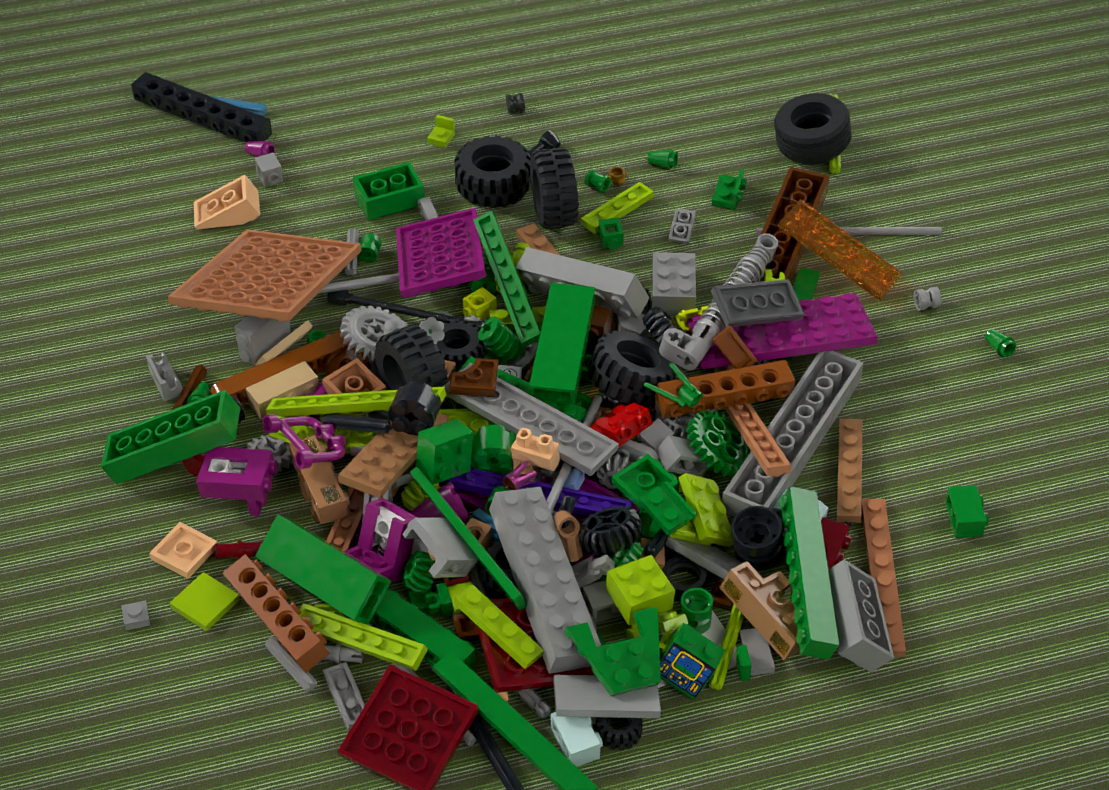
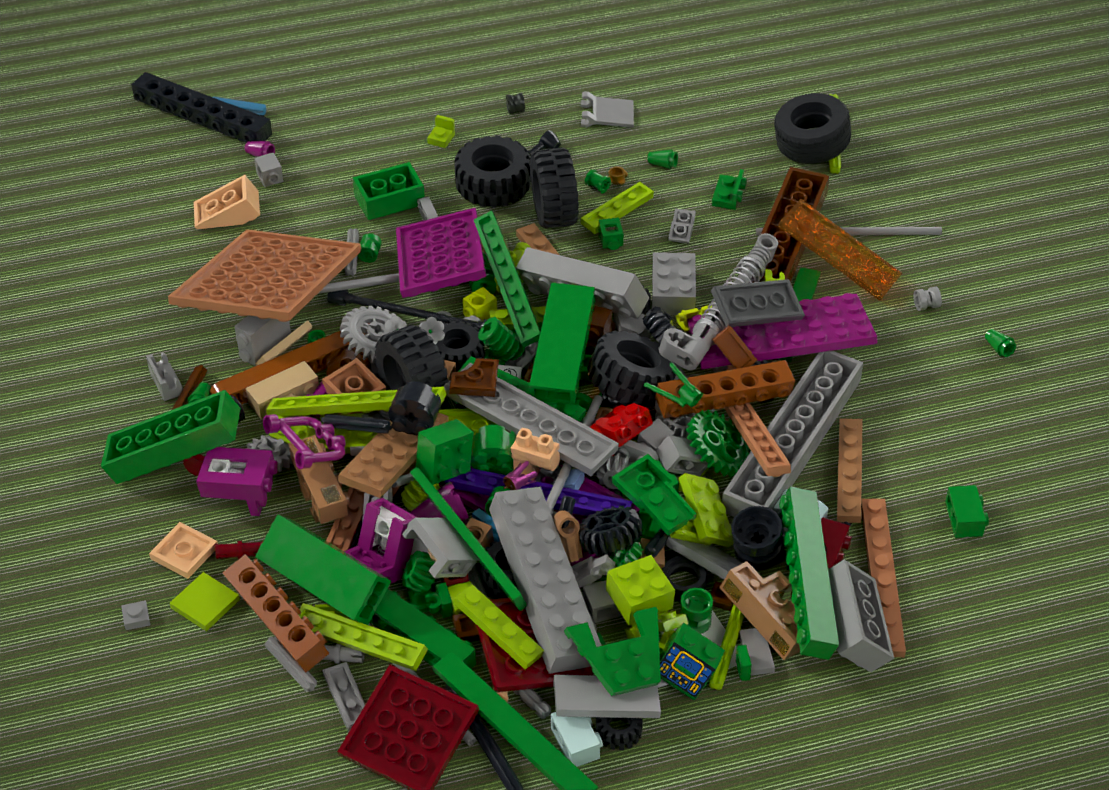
none -> light grey flag [581,91,634,128]

